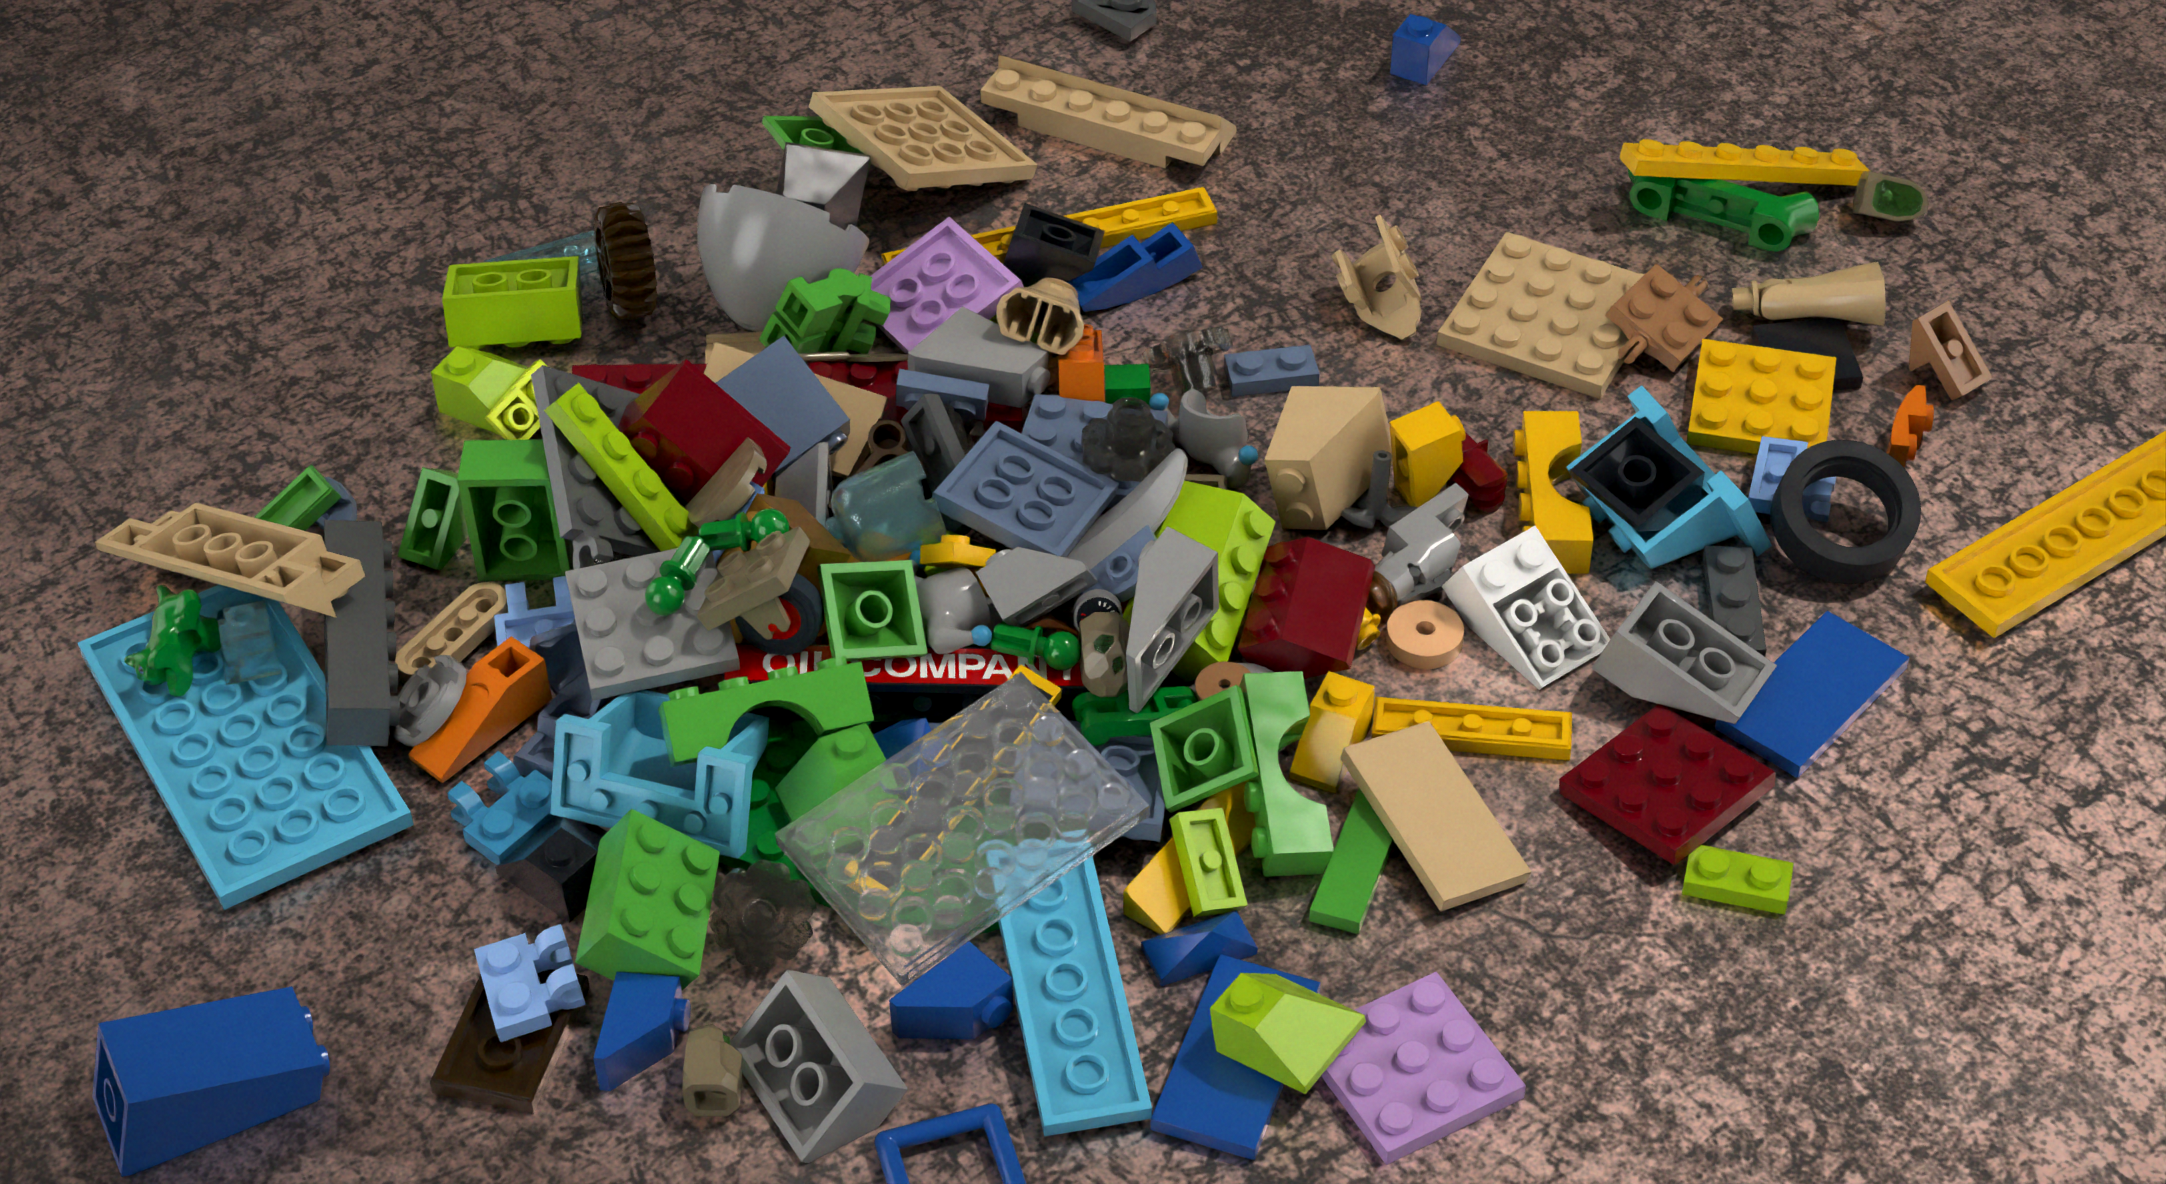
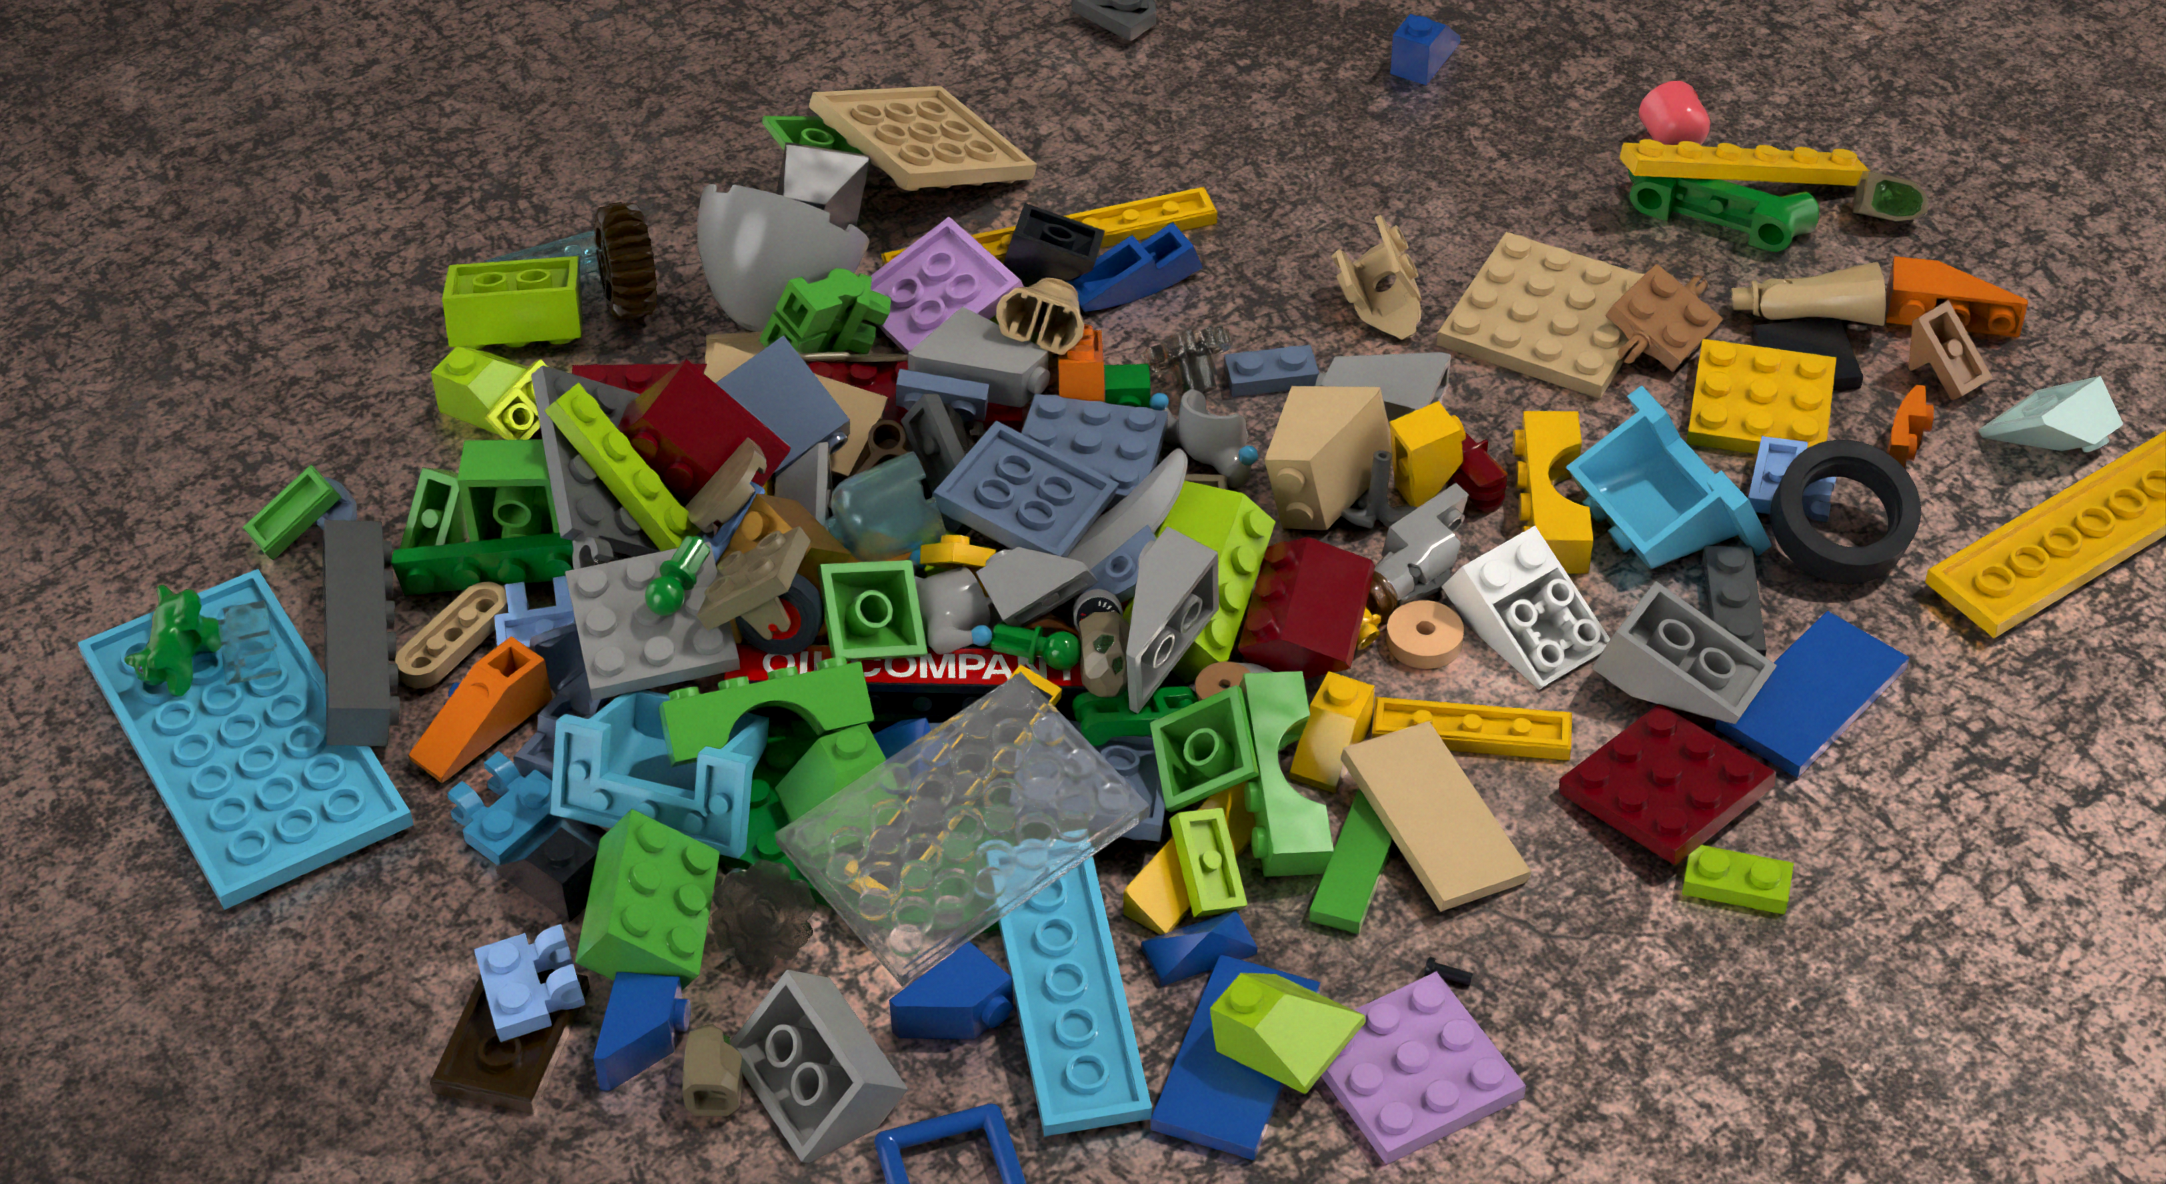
blue slope [92,986,330,1177] -> none
tan slope [95,502,365,618] -> none
light grey tile [389,655,467,747] -> none
green axle [699,508,789,552] -> none
tan slope [980,54,1236,169] -> none
clear smoke plant [1081,397,1175,482] -> none
black slope [1570,417,1705,532] -> none
none -> green plate [391,532,574,596]
none -> light grey slope [1315,352,1451,428]
none -> black piece [1424,957,1473,986]
none -> coral helmet [1639,81,1710,145]
none -> orange slope [1886,256,2028,337]
none -> light aqua slope [1978,376,2124,452]

